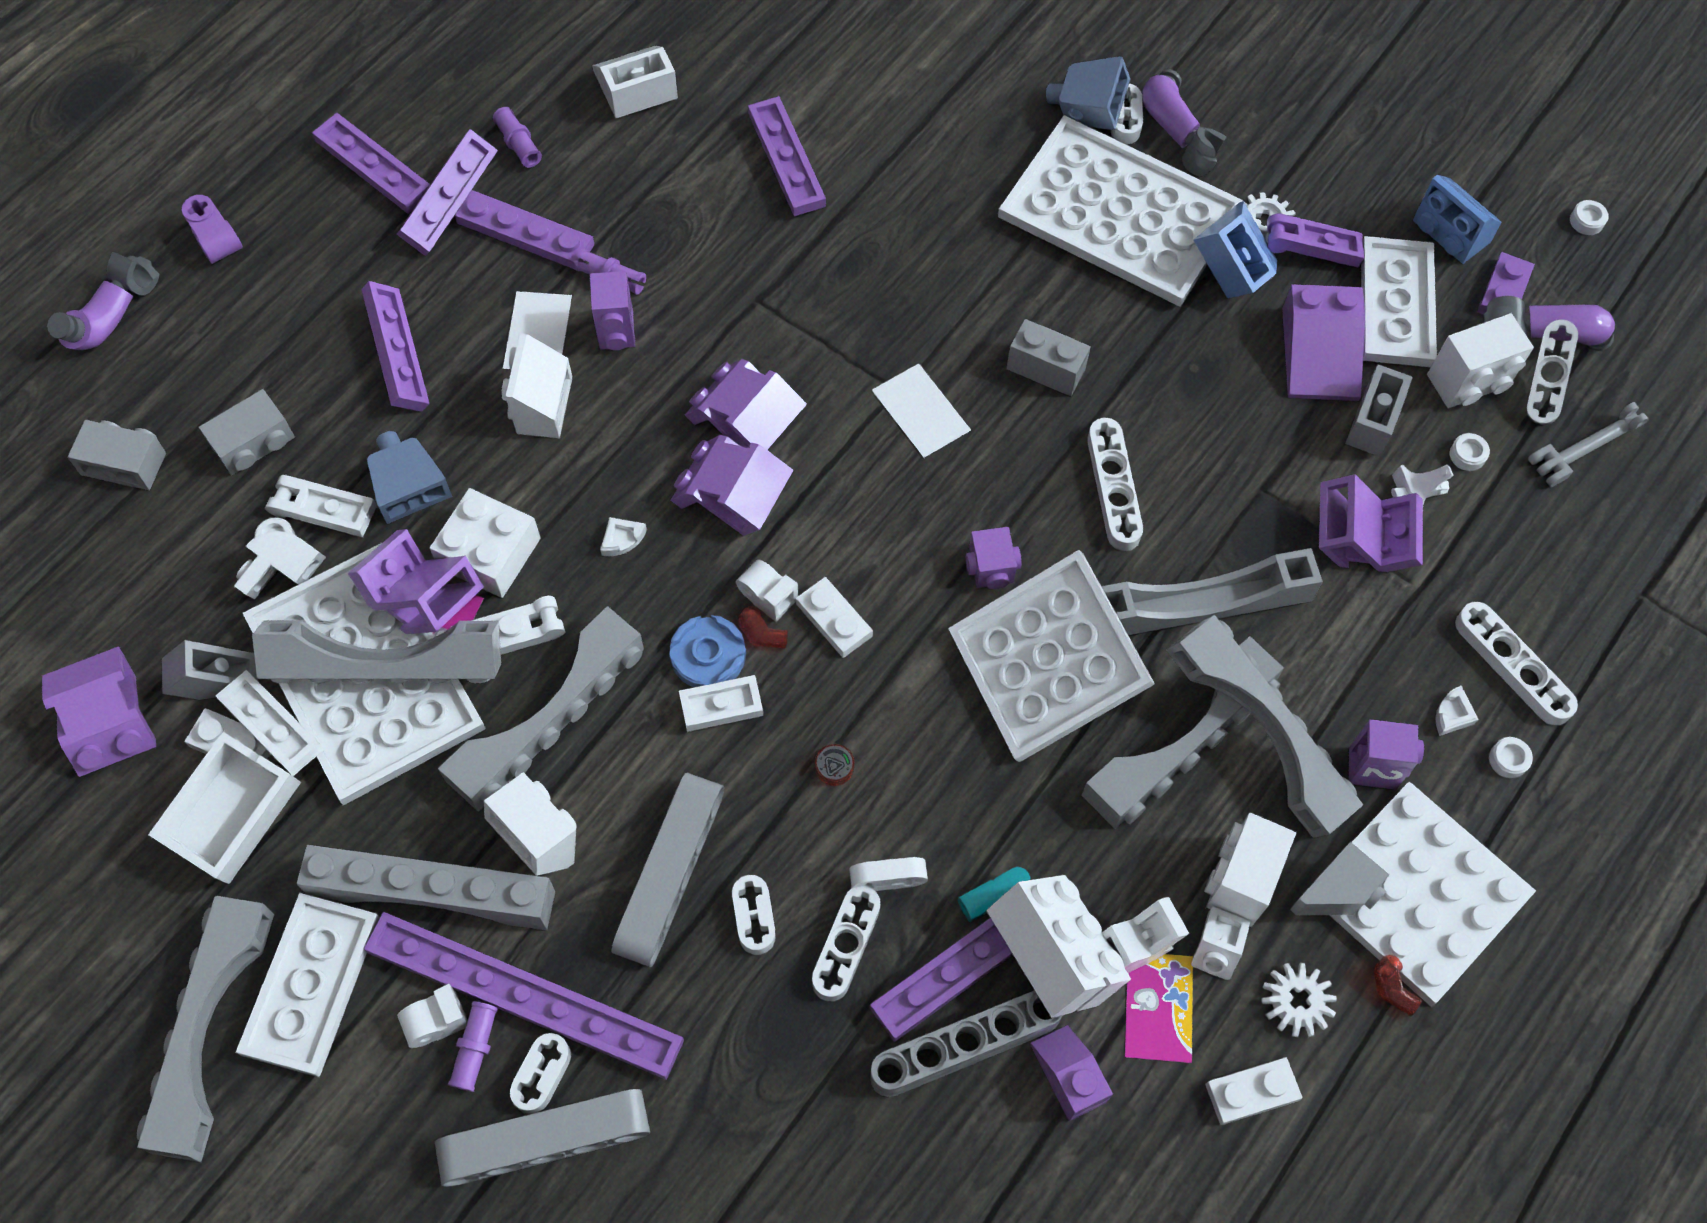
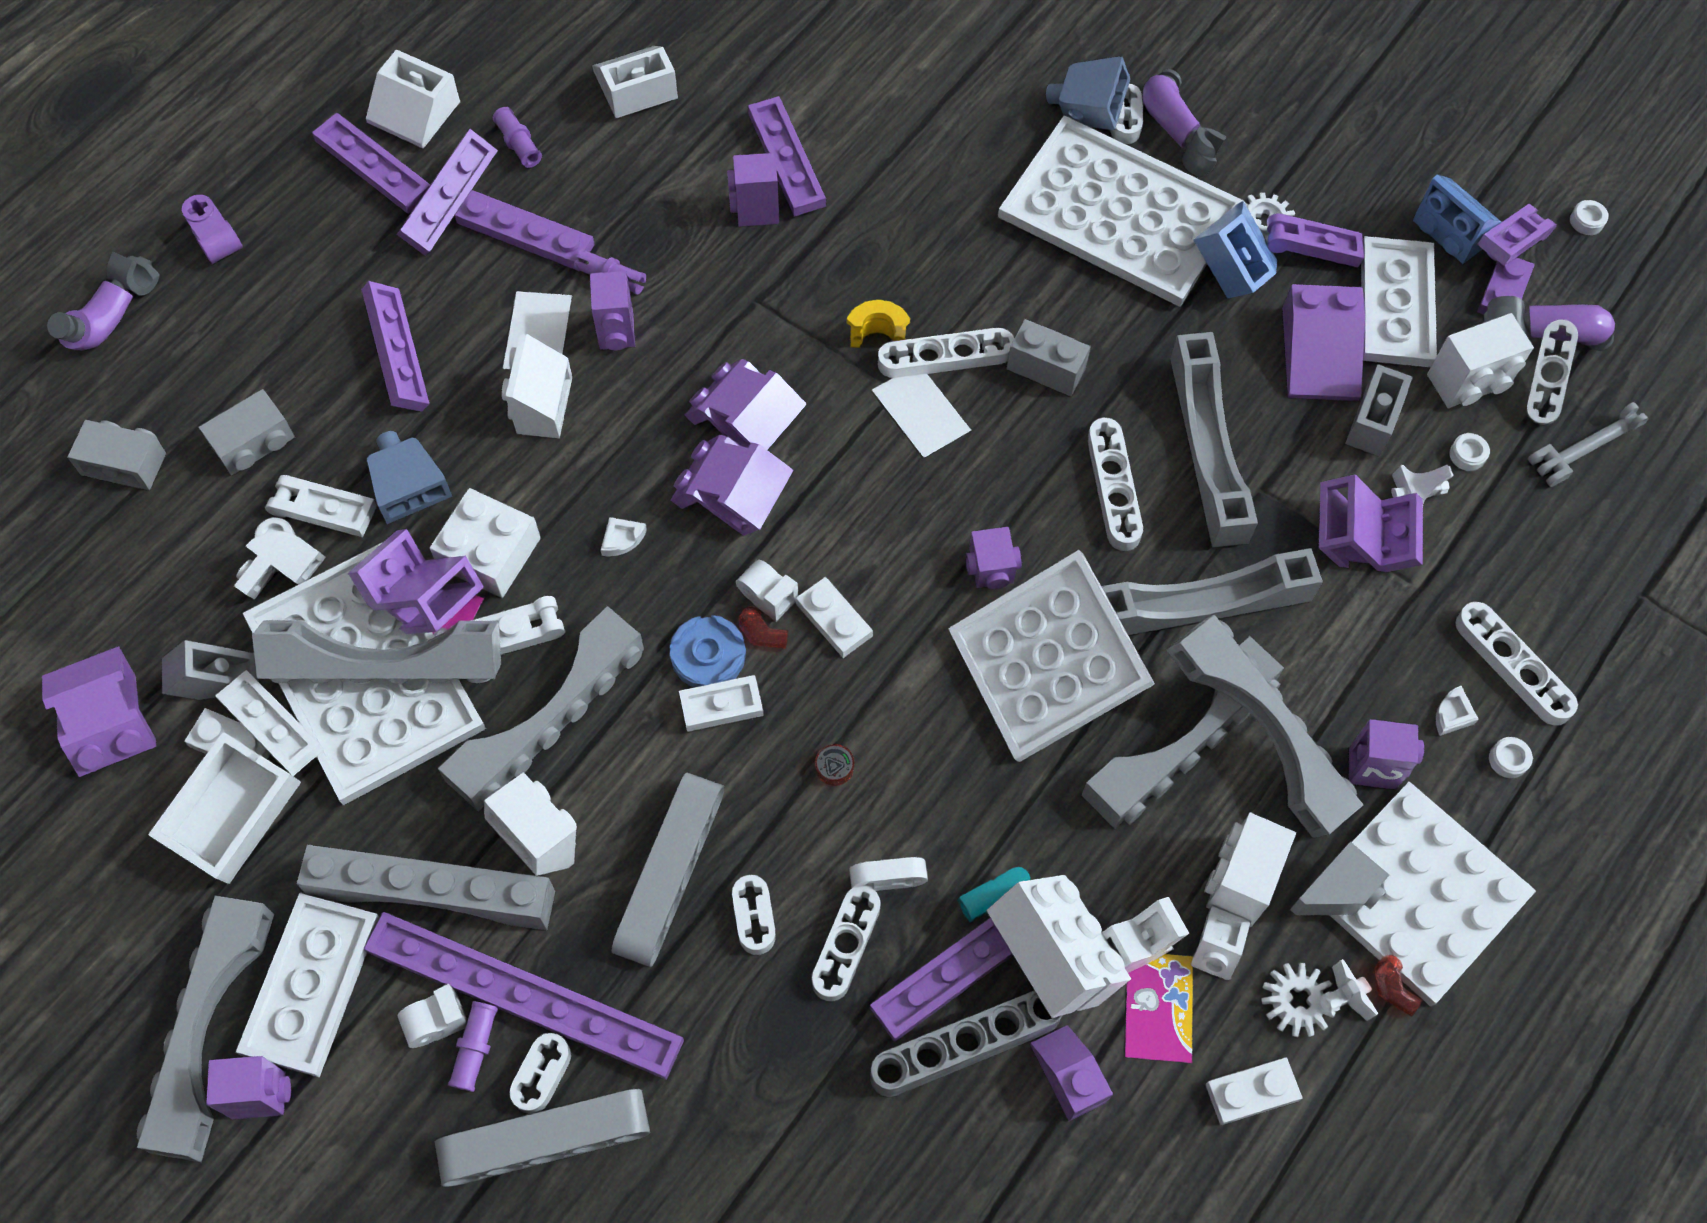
none -> medium lavender brick [206,1056,291,1119]
none -> white slope [366,49,460,148]
none -> medium lavender brick [727,153,779,226]
none -> yellow piece [847,300,910,348]
none -> white beam [878,328,1014,378]
none -> light grey arch [1170,332,1258,547]
none -> white piece [1319,959,1378,1021]
none -> medium lavender plate [1477,204,1556,266]

